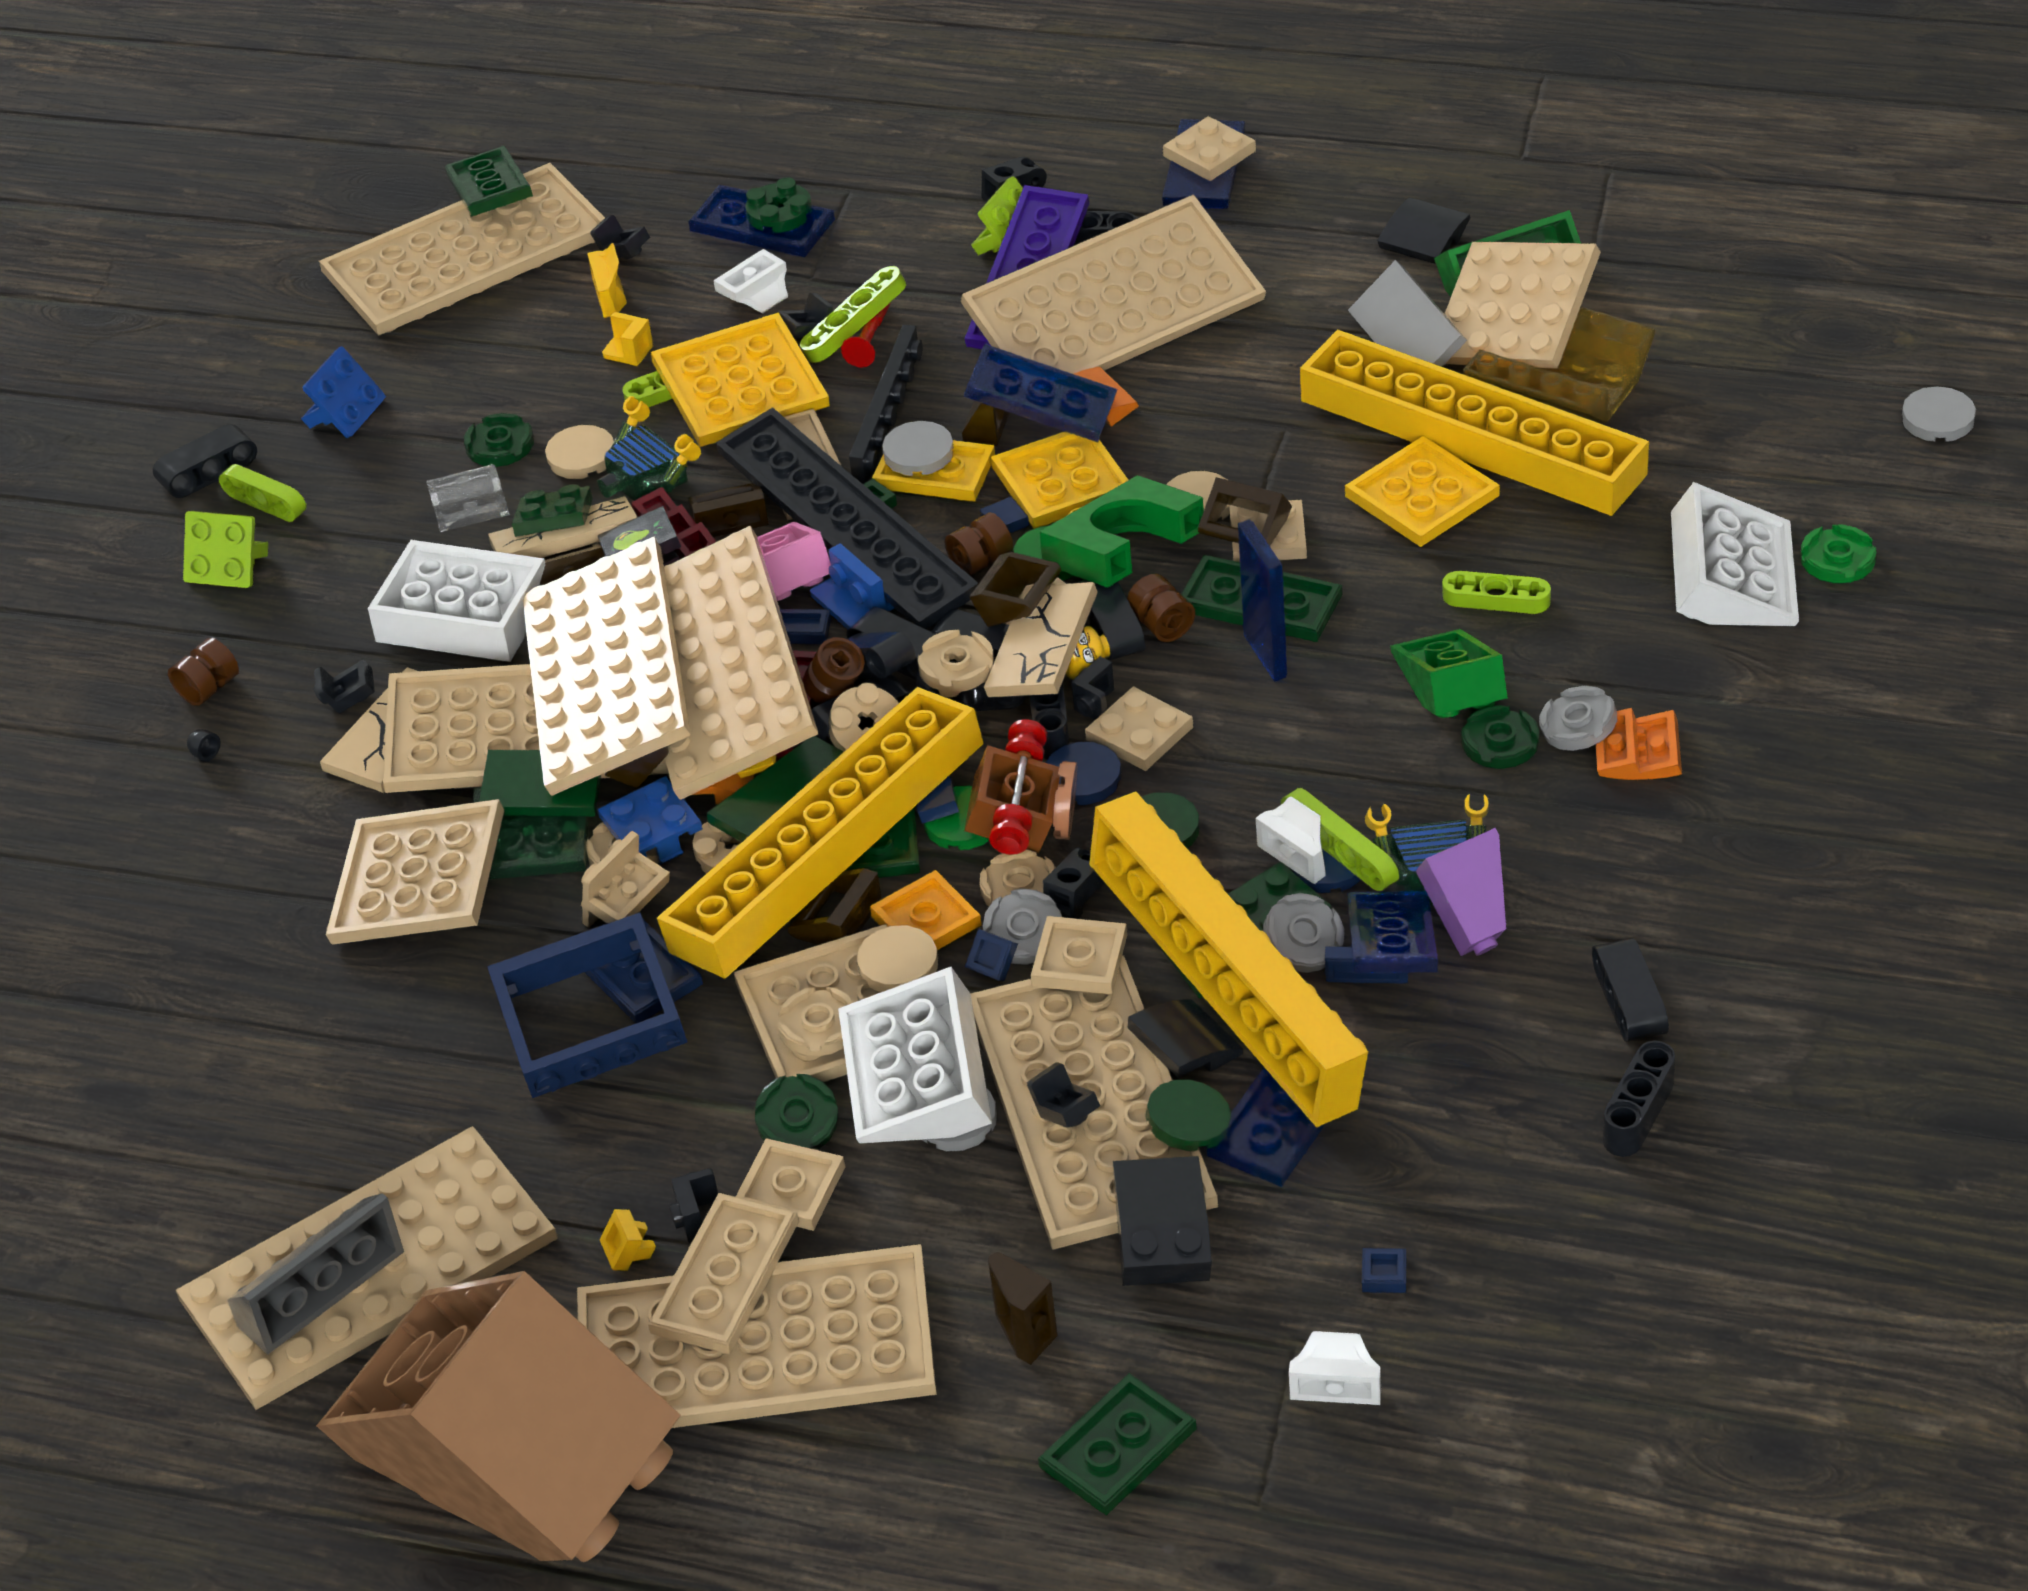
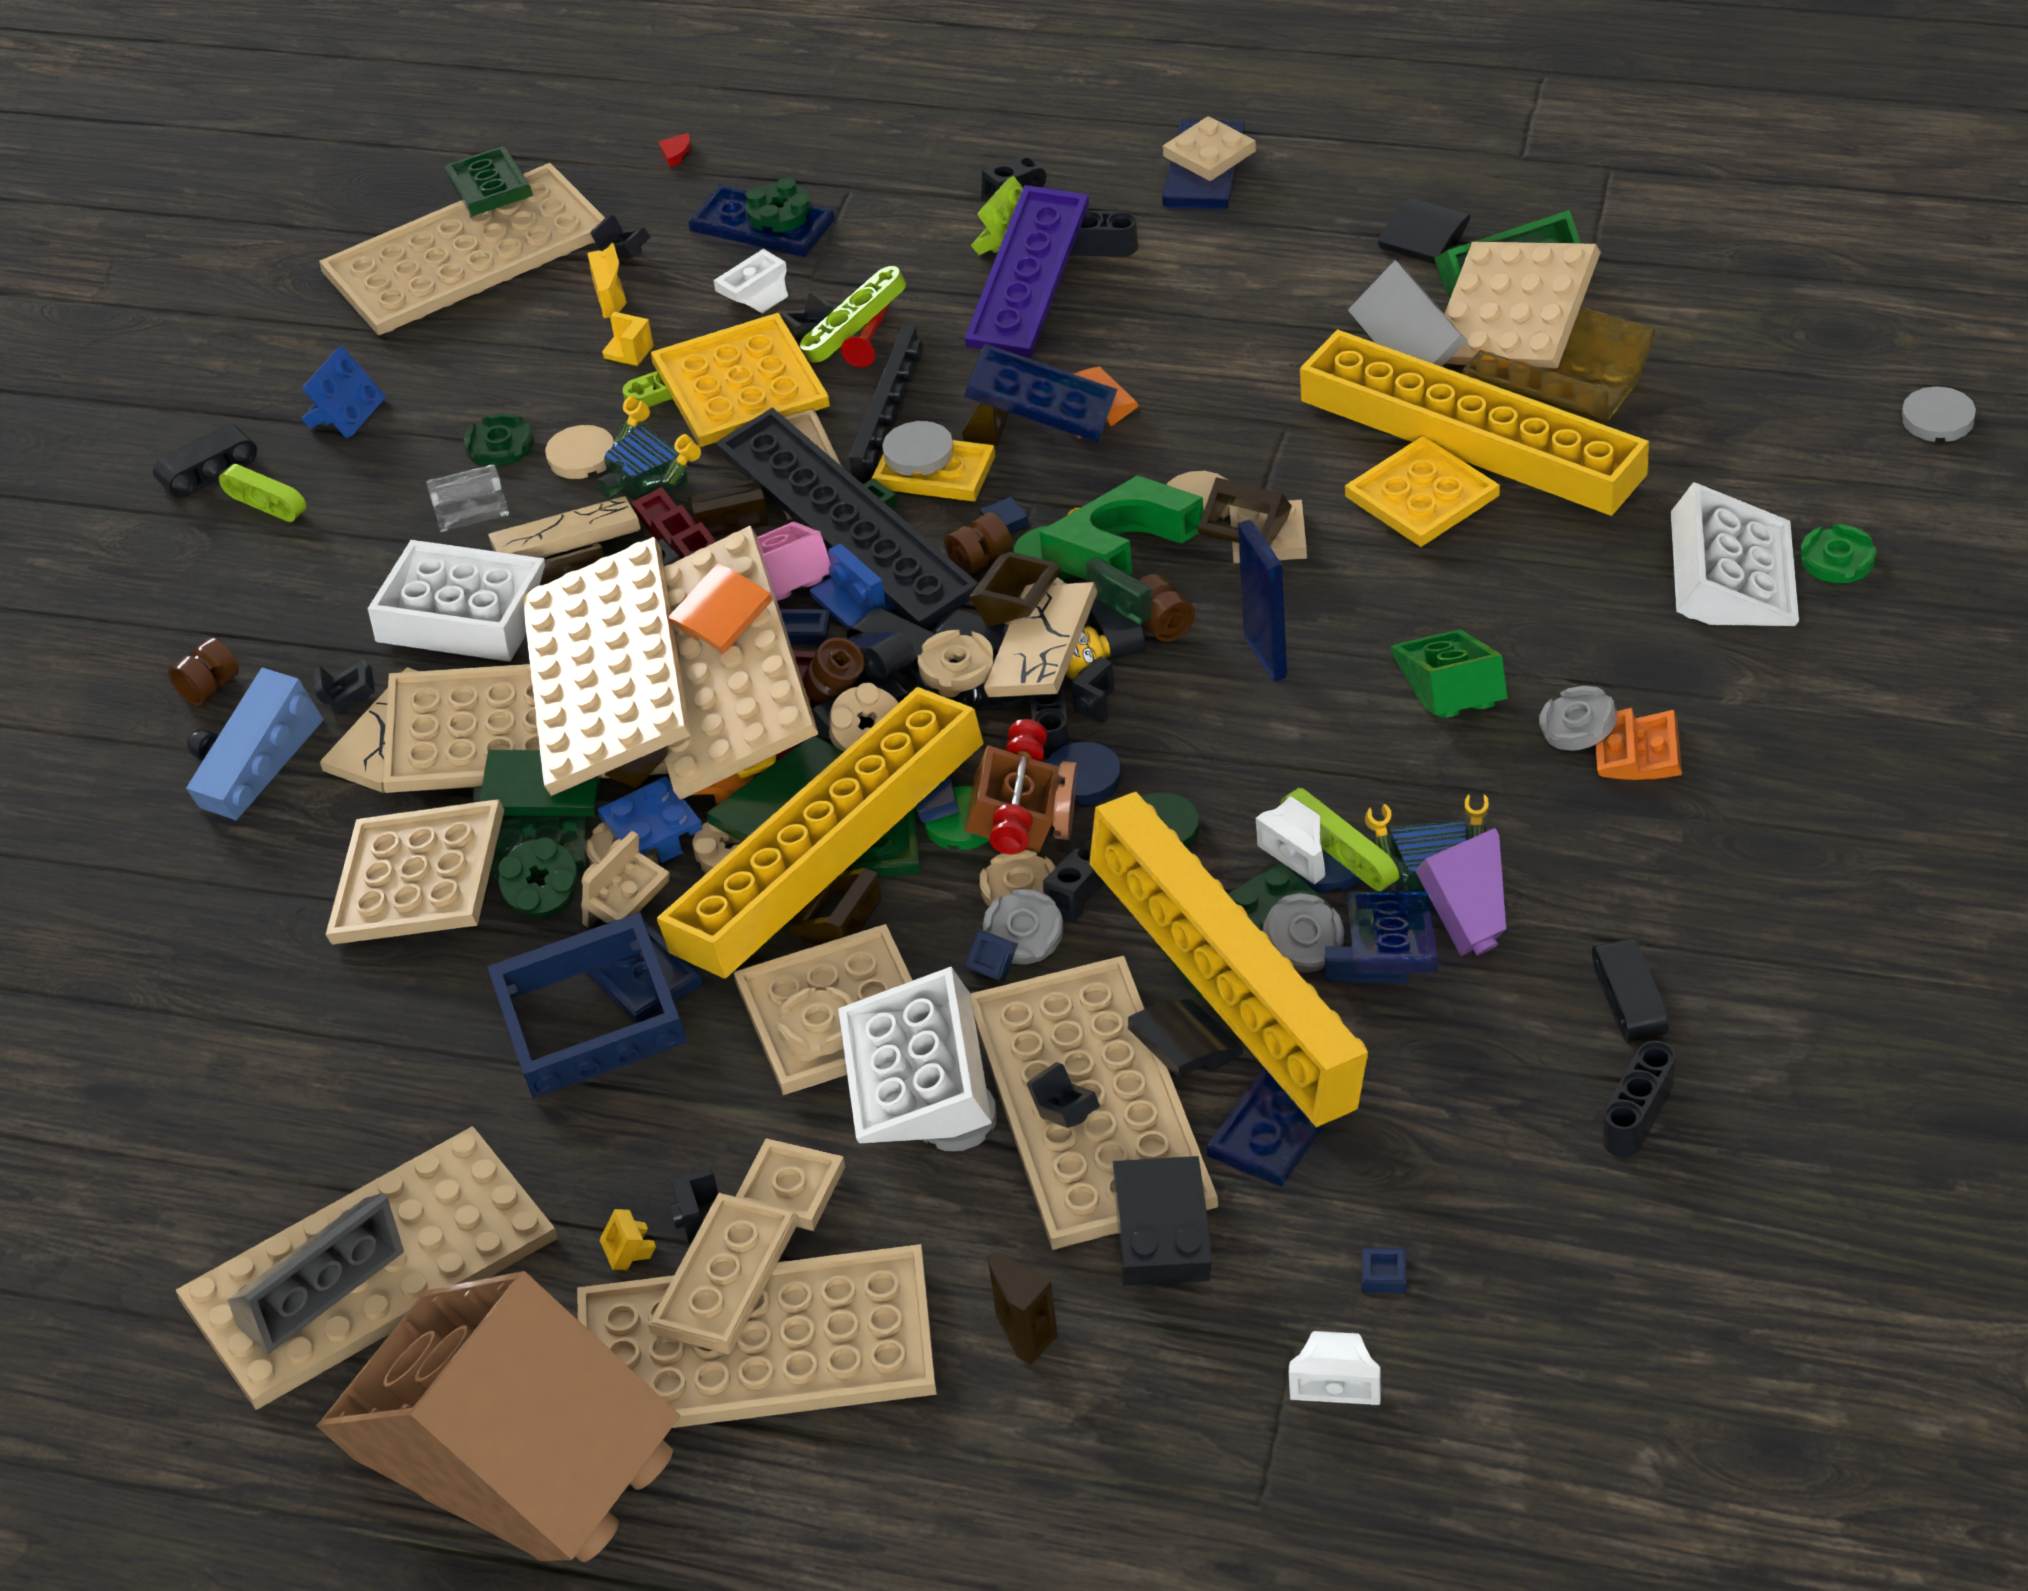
lime bracket [183,511,268,588] -> none
dark green plate [512,484,593,537] -> none
tile [597,506,681,557] -> none
dark green tile [755,1074,838,1150] -> none
tan tile [857,925,938,992] -> none
light orange plate [870,870,982,950] -> none
tan plate [961,194,1266,403] -> none
yellow plate [991,424,1128,529] -> none
tan plate [1031,916,1127,994] -> none
dark green tile [1038,1373,1197,1516] -> none
tan plate [1085,686,1193,771] -> none
dark green tile [1145,1080,1231,1151] -> none
dark green tile [1182,555,1343,642] -> none
lime beam [1442,571,1551,614] -> none
dark green tile [1461,705,1539,769] -> none
none -> medium blue wedge [186,667,324,820]
none -> dark green plate [499,837,579,918]
none -> red tile [658,133,691,168]
none -> orange slope [668,564,773,654]
none -> clear green plate [1087,557,1151,625]

